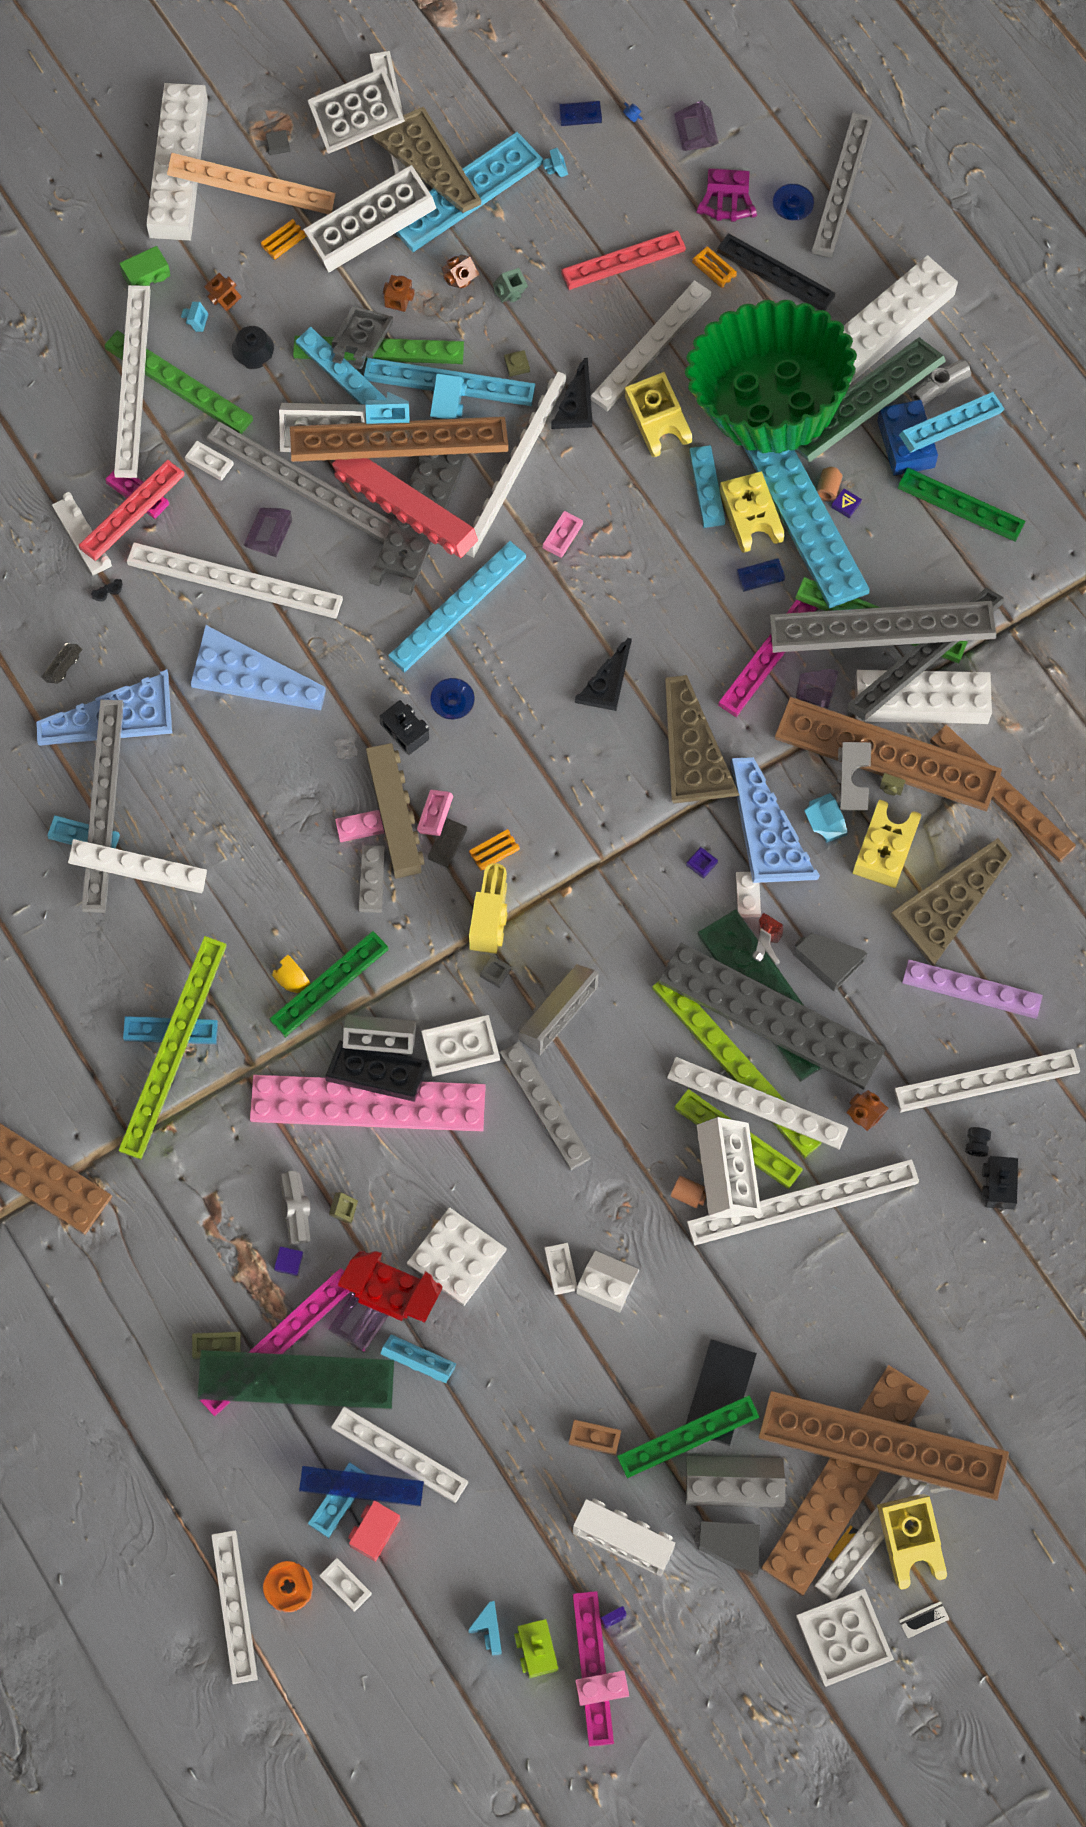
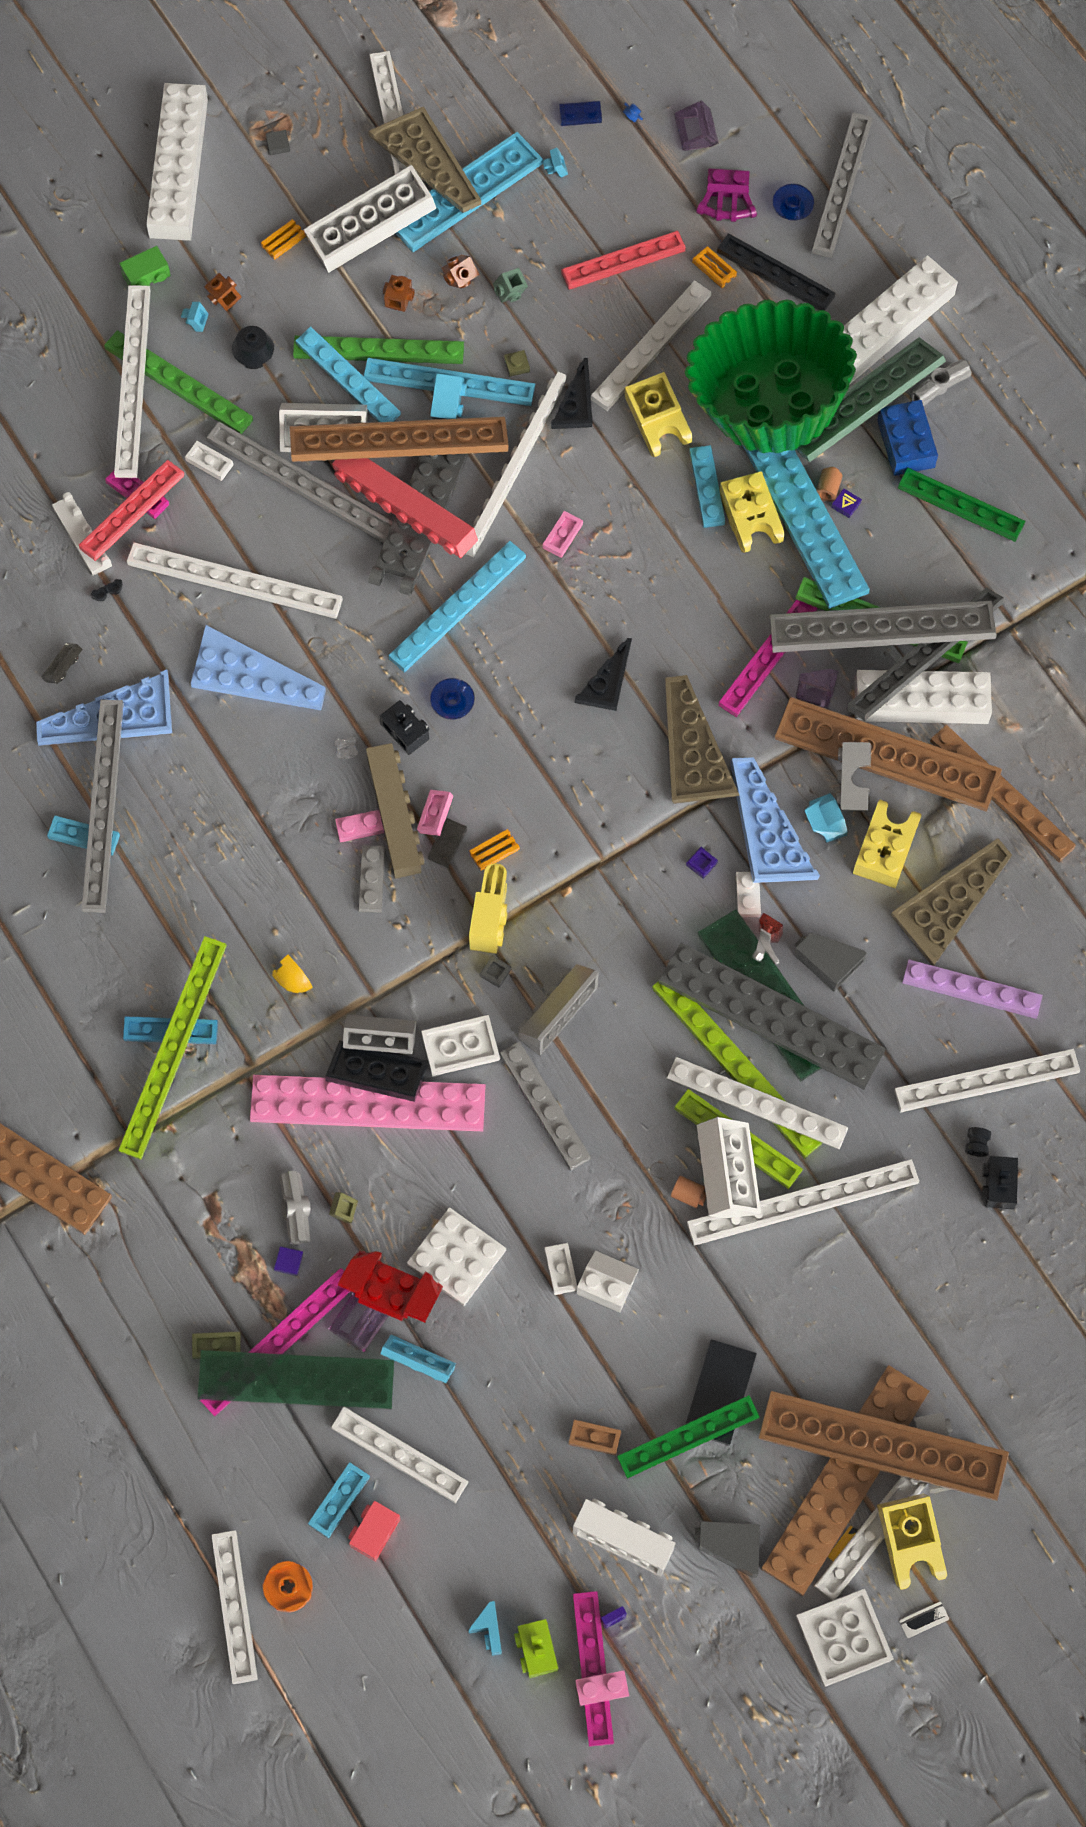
white plate [68,839,207,894] -> none
light nougat plate [167,153,336,214] -> none
clear purple tile [244,507,292,557] -> none
green plate [270,931,389,1038] -> none
clear blue plate [299,1466,424,1507] -> none
white slope [308,67,405,154] -> none
white plate [320,1558,372,1612] -> none
dark grey tile [332,306,393,369] -> none
medium azure slope [366,392,410,424] -> none
light grey slope [686,1456,785,1508] -> none
clear blue plate [737,558,785,592] -> none
dark orange brick [846,1090,889,1131] -> none
olive plate [879,773,906,796] -> none
medium azure plate [899,392,1005,453] -> none

